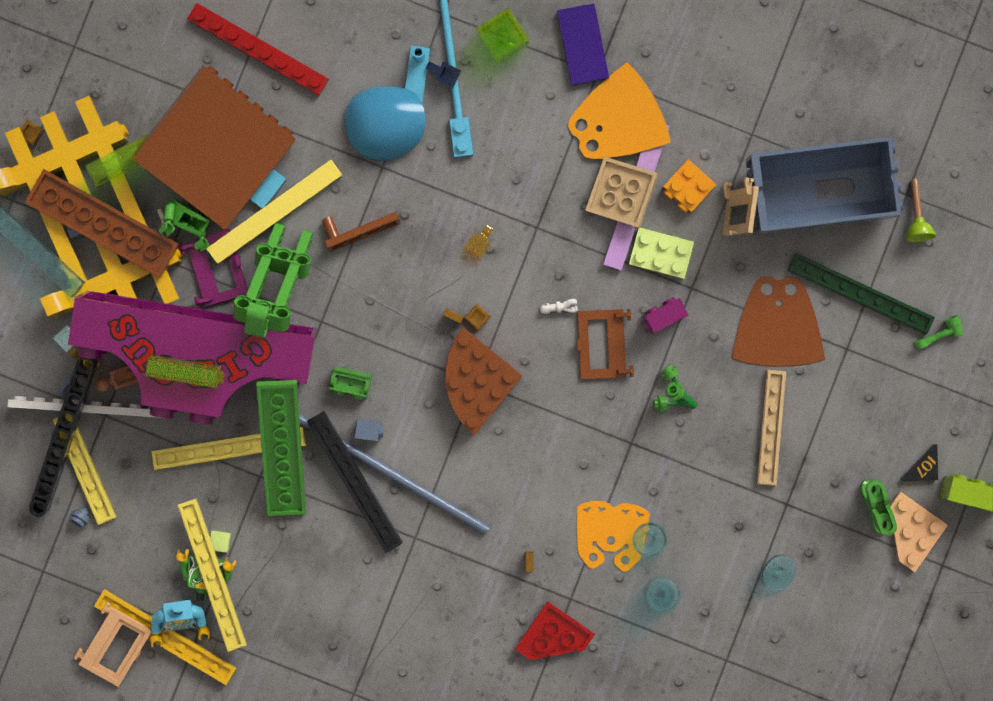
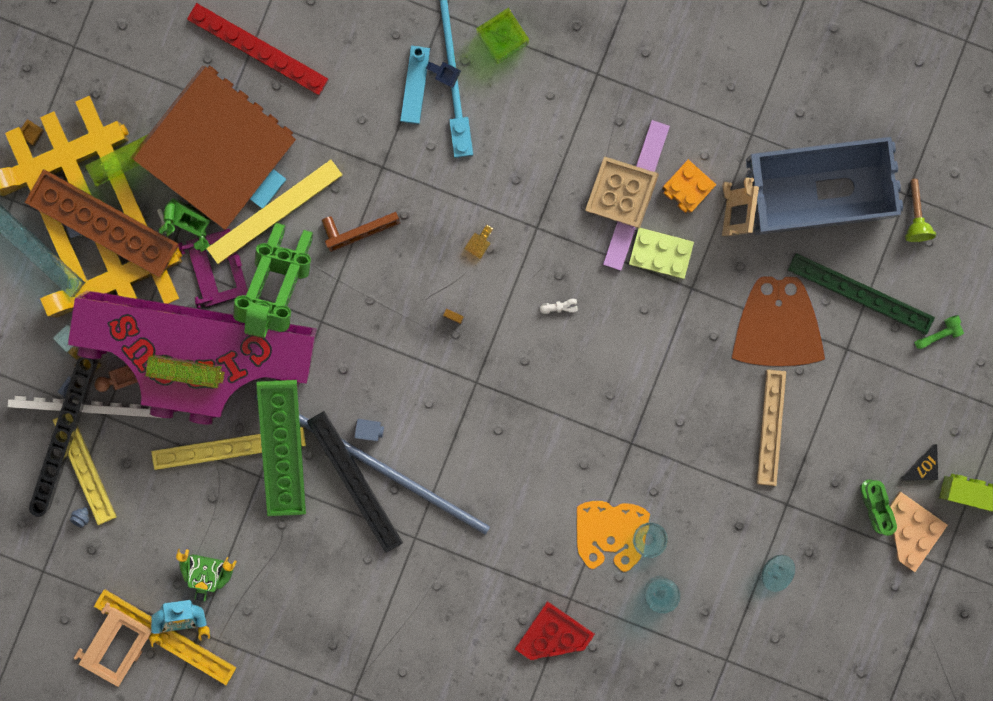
light yellow tile [178,498,247,652] -> none
yellowish green tile [210,530,231,553] -> none
bright green hinge [329,366,372,400] -> none
dark azure piece [345,86,425,161] -> none
dark orange brick [446,327,522,435] -> none
pearl gold tile [464,304,491,330] -> none
pearl gold tile [525,551,534,572] -> none
dark purple tile [557,3,609,86] -> none
light orange piece [568,63,671,159] -> none
dark orange piece [577,309,634,379] -> none
magenta brick [641,297,688,334] -> none
bright green plant [653,365,697,413] -> none

